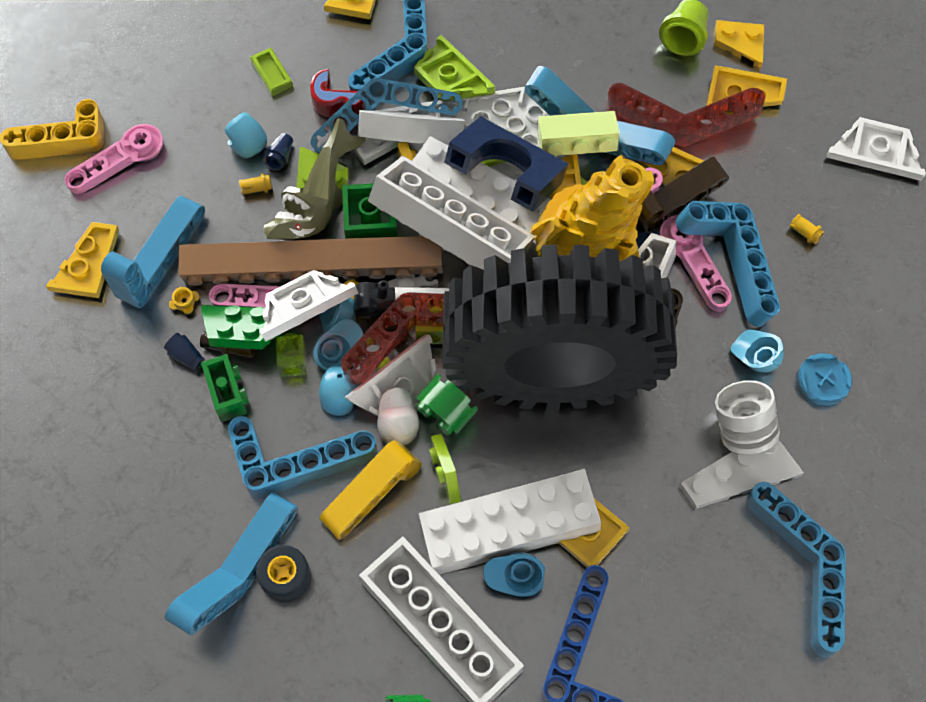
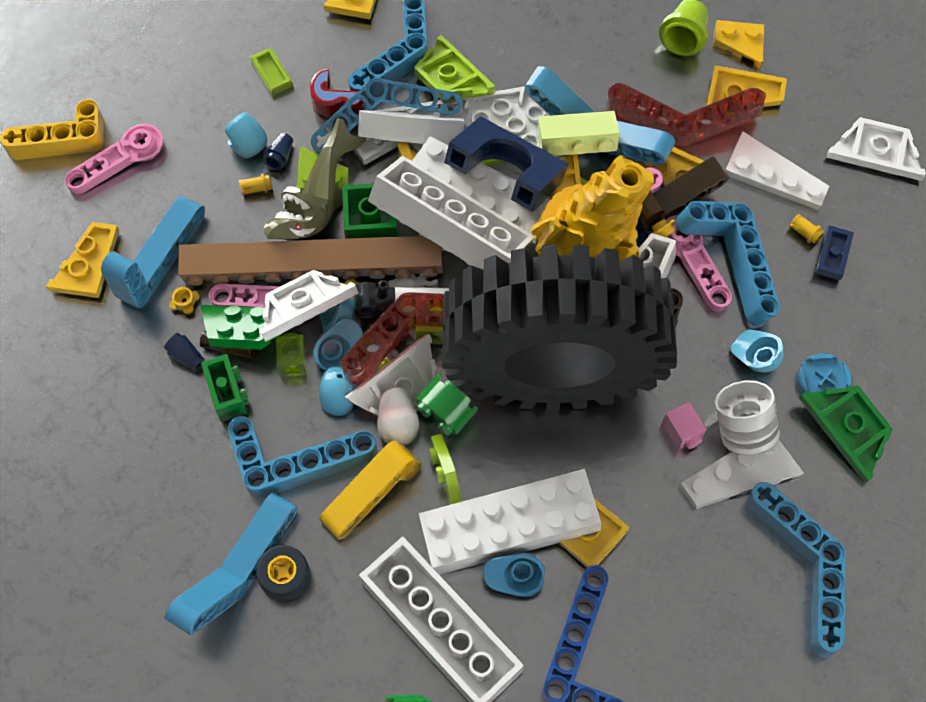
none -> yellow plate [648,218,675,237]
none -> bright pink brick [662,402,707,450]
none -> white wing [725,131,829,211]
none -> green wing [798,385,893,483]
none -> dark blue plate [815,225,854,280]

